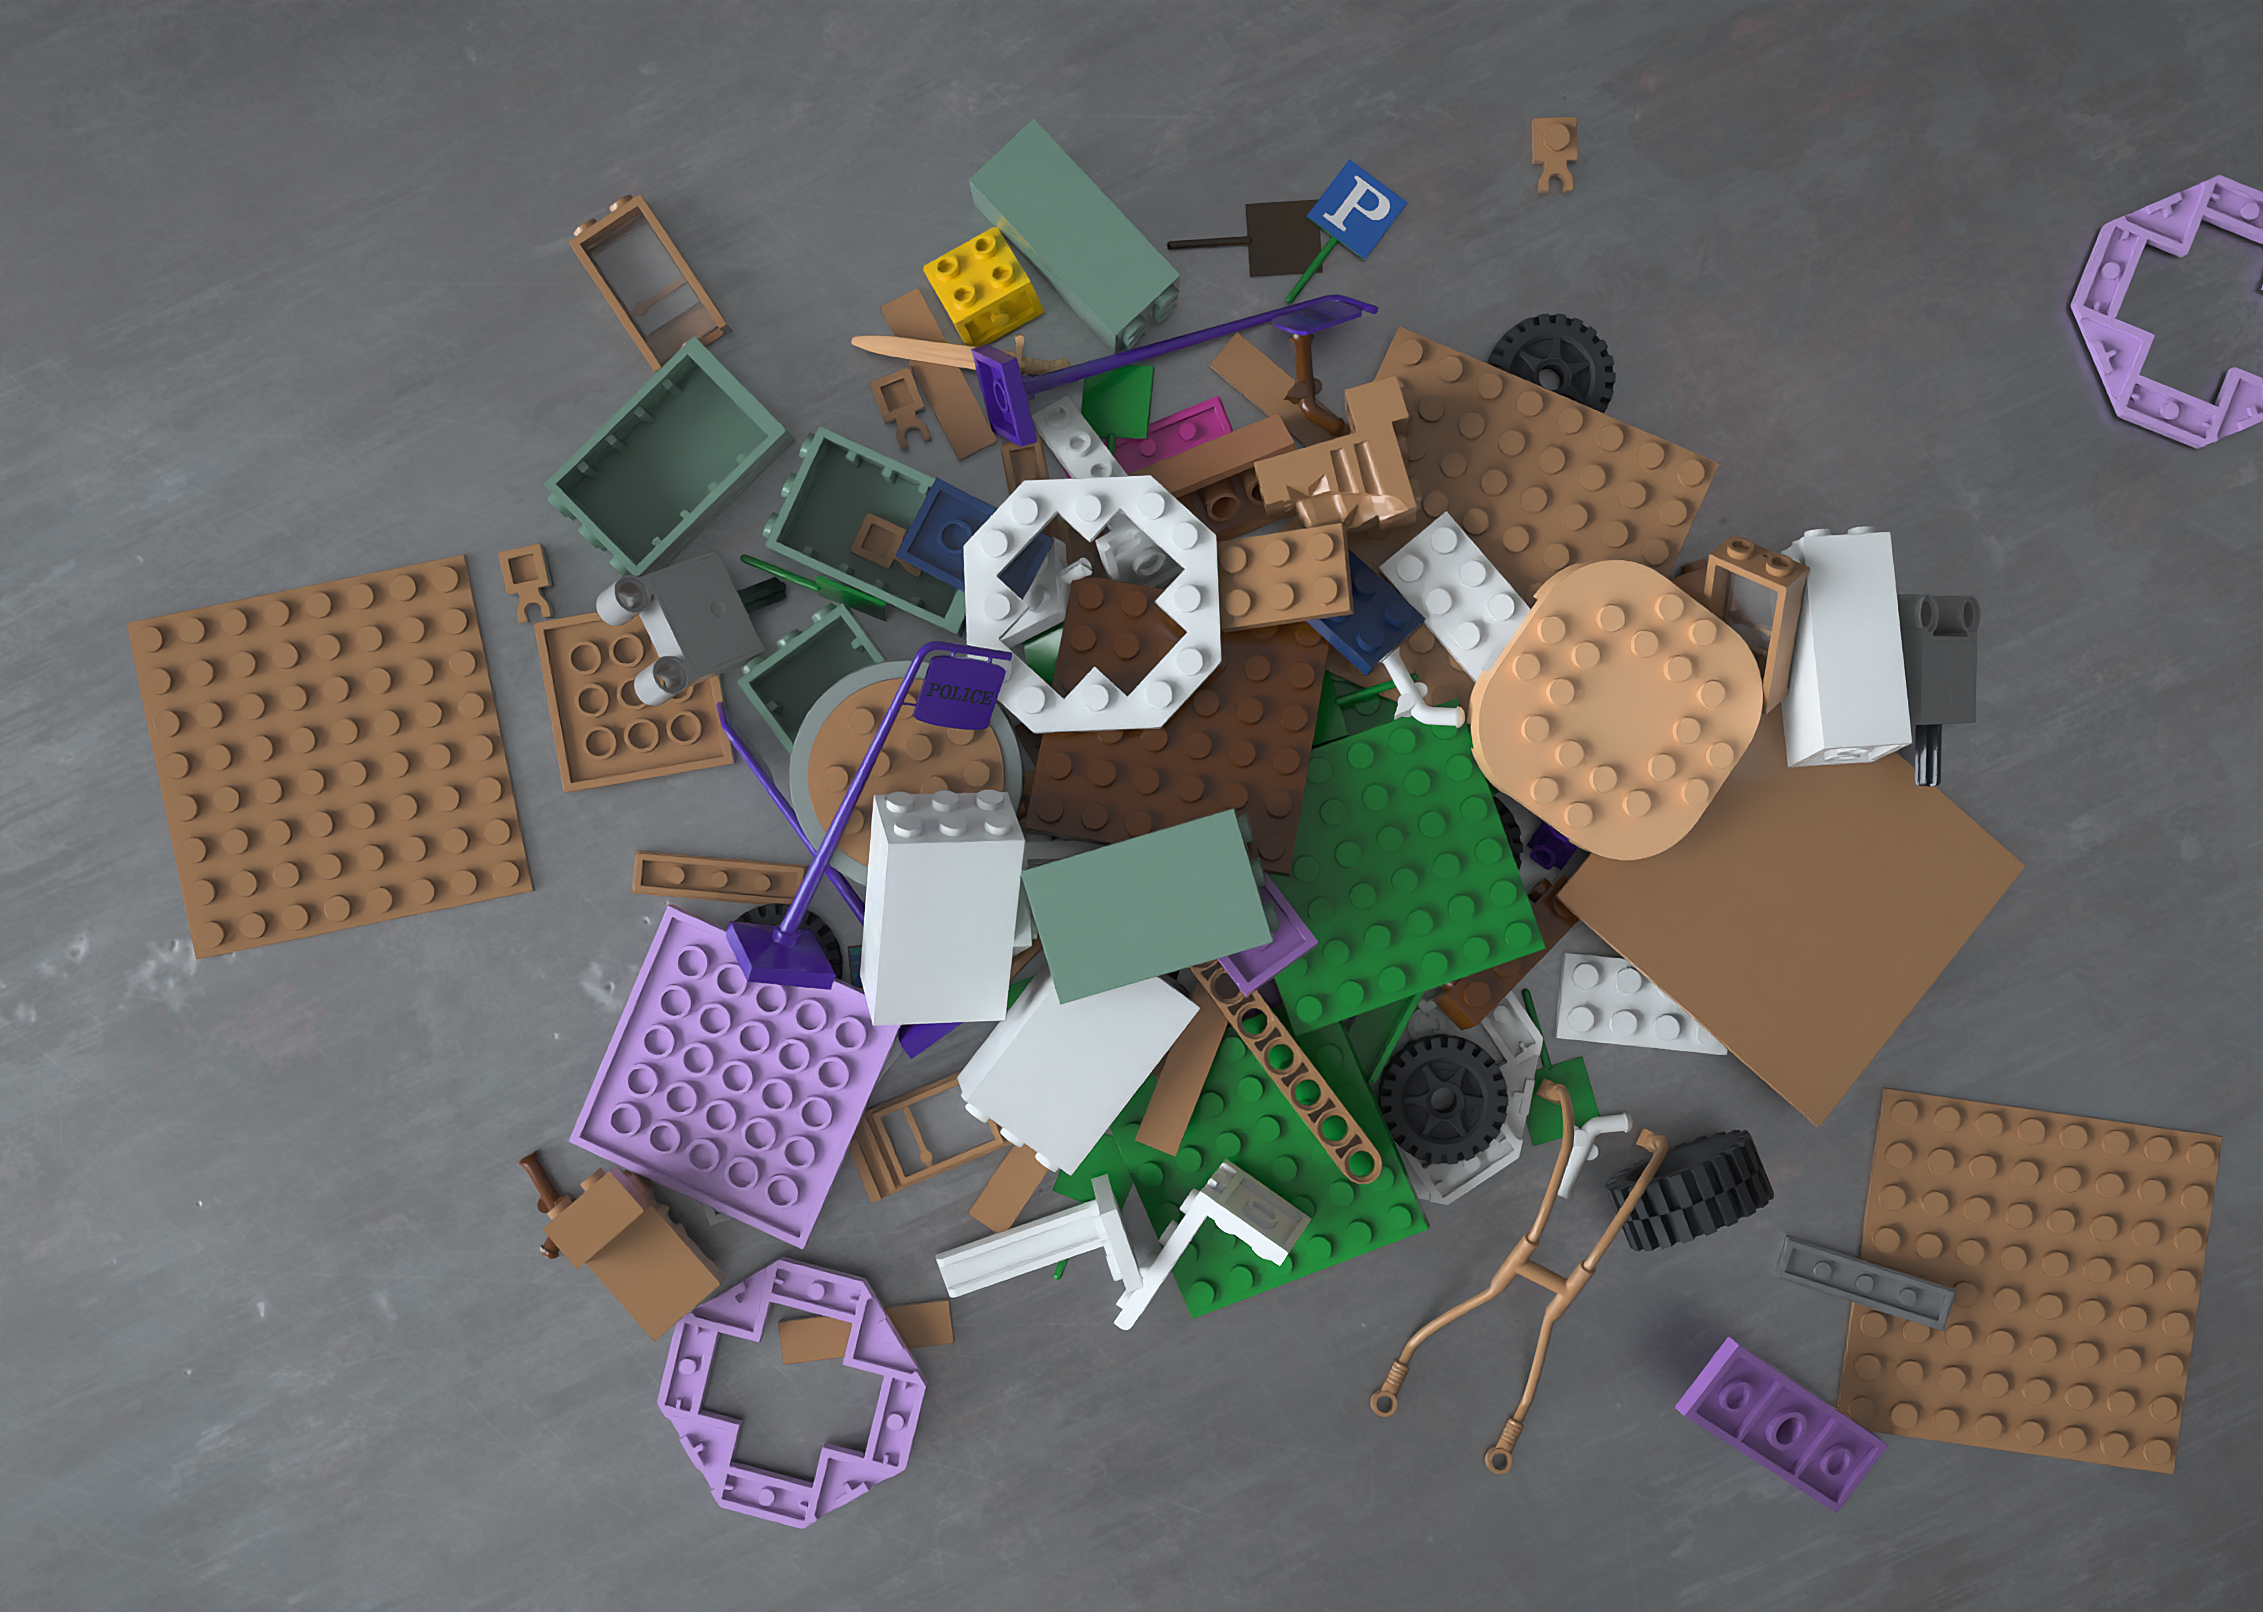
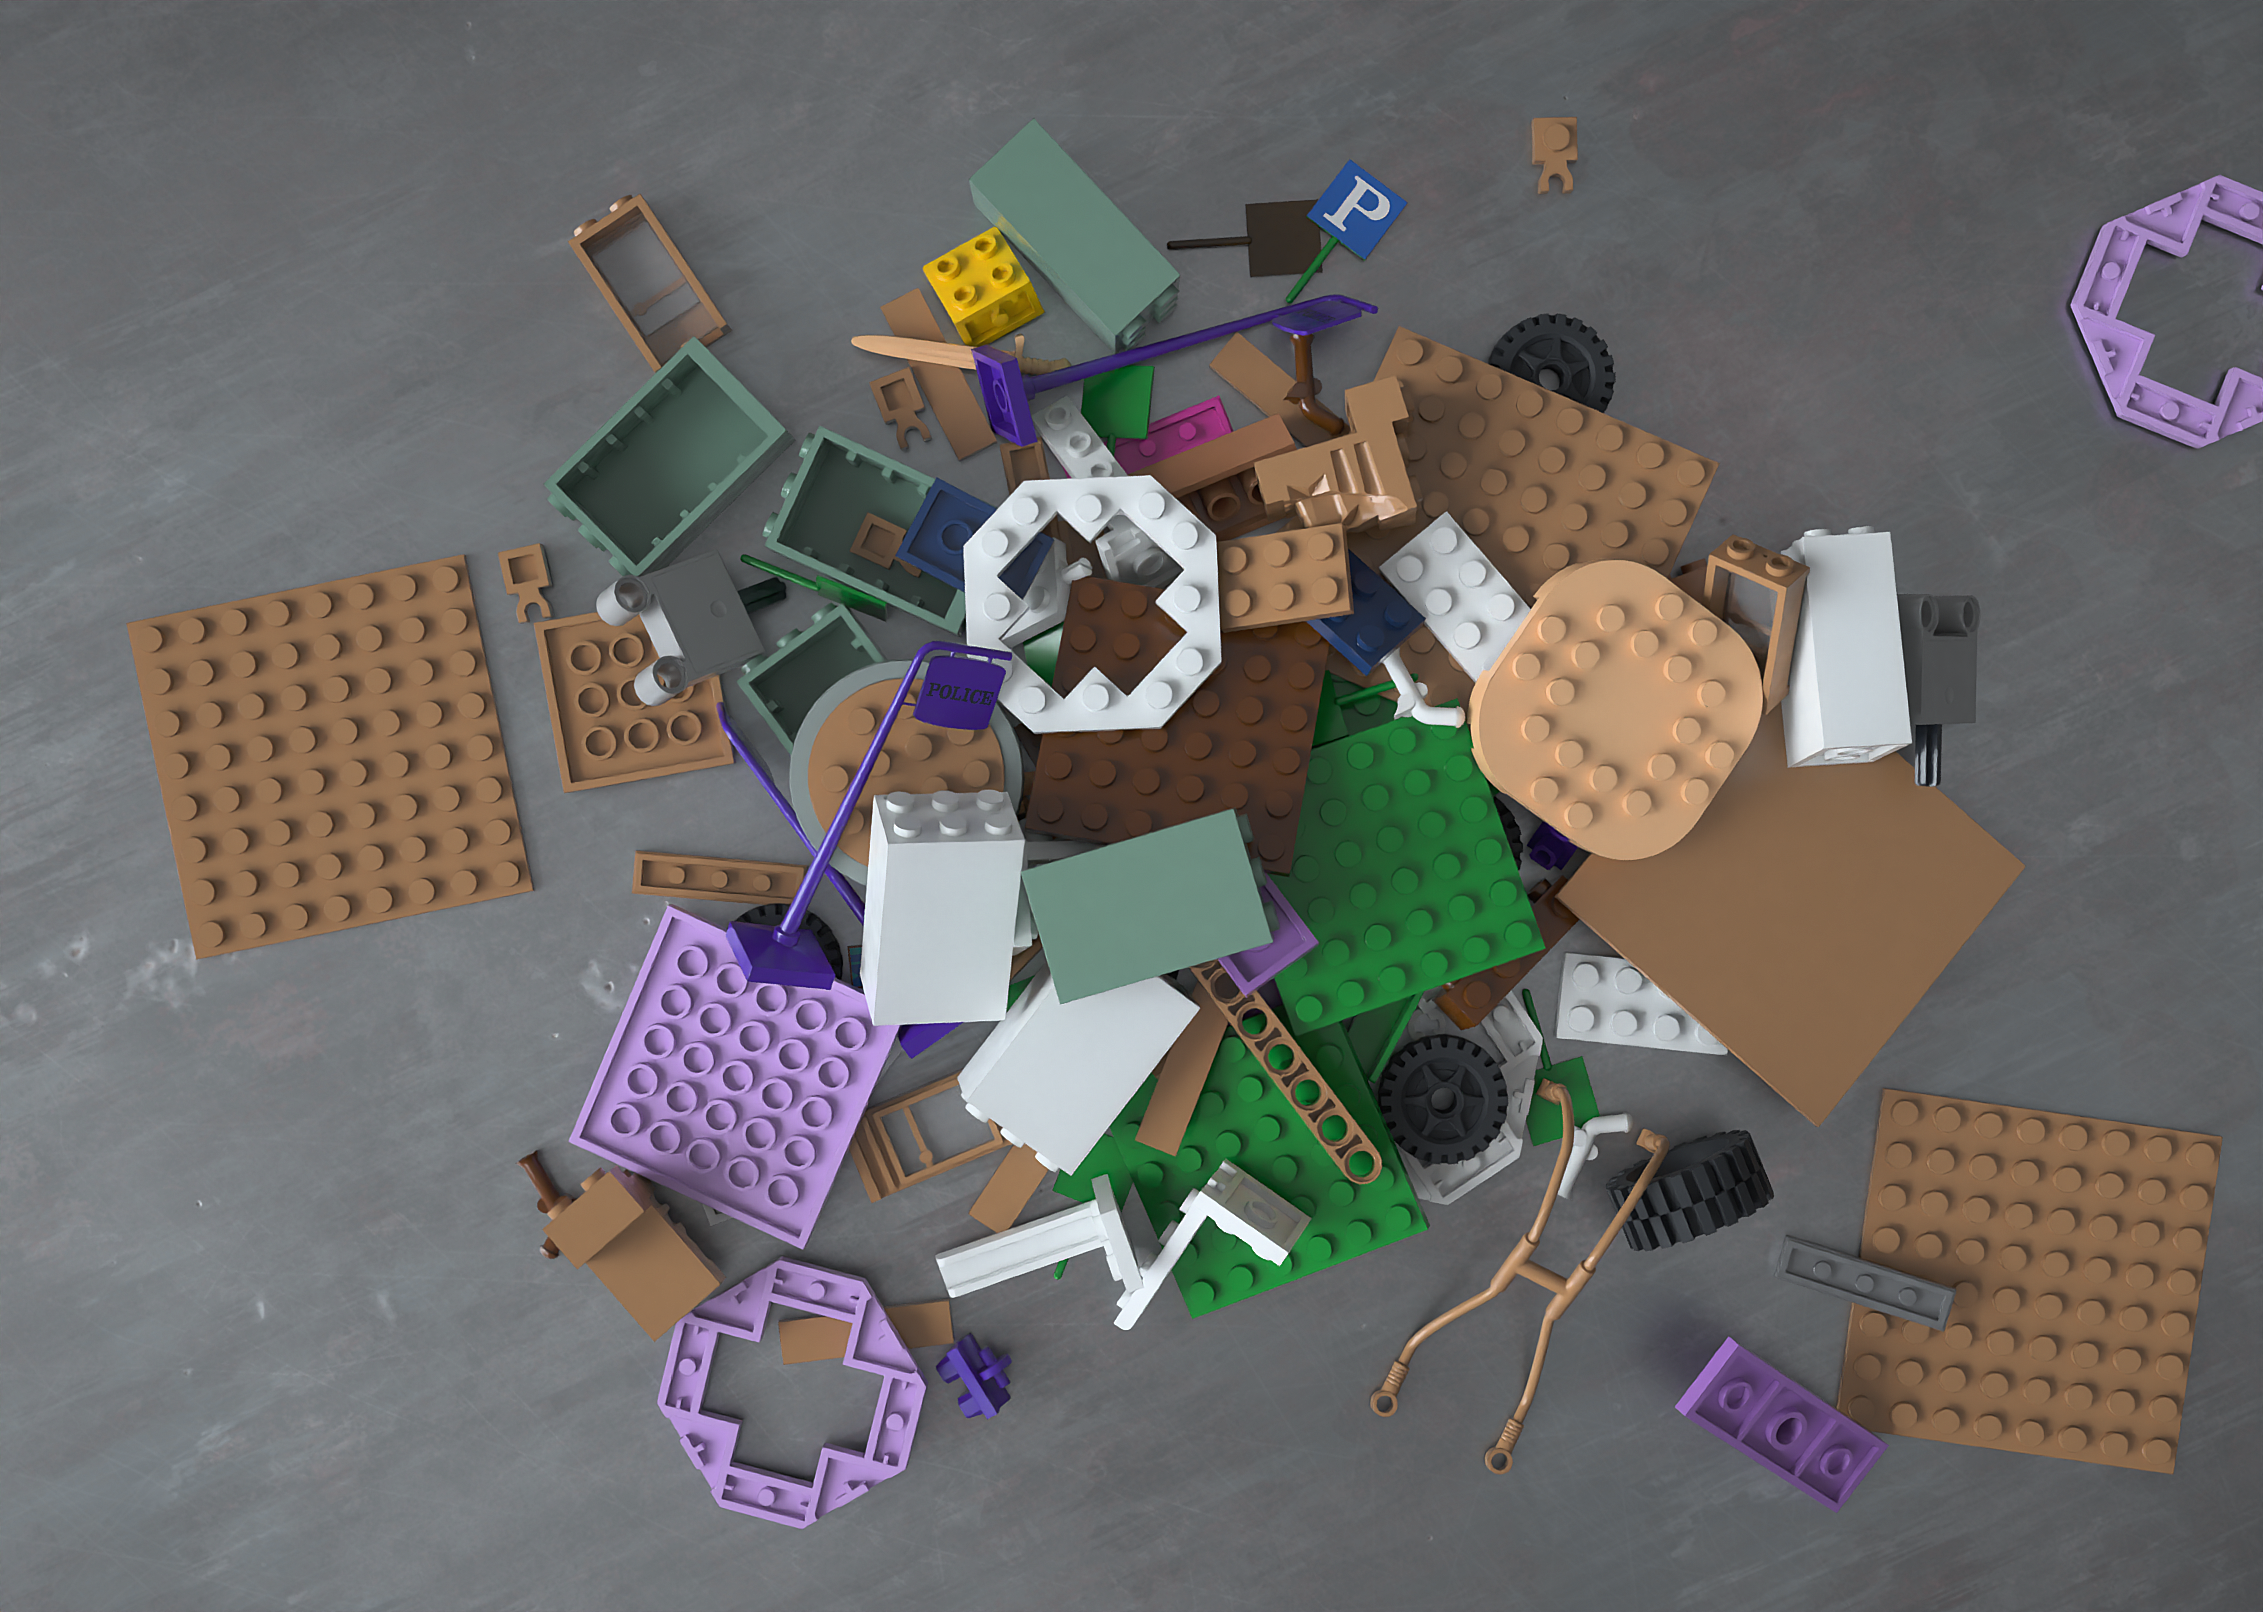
none -> dark purple hips [936,1333,1012,1419]

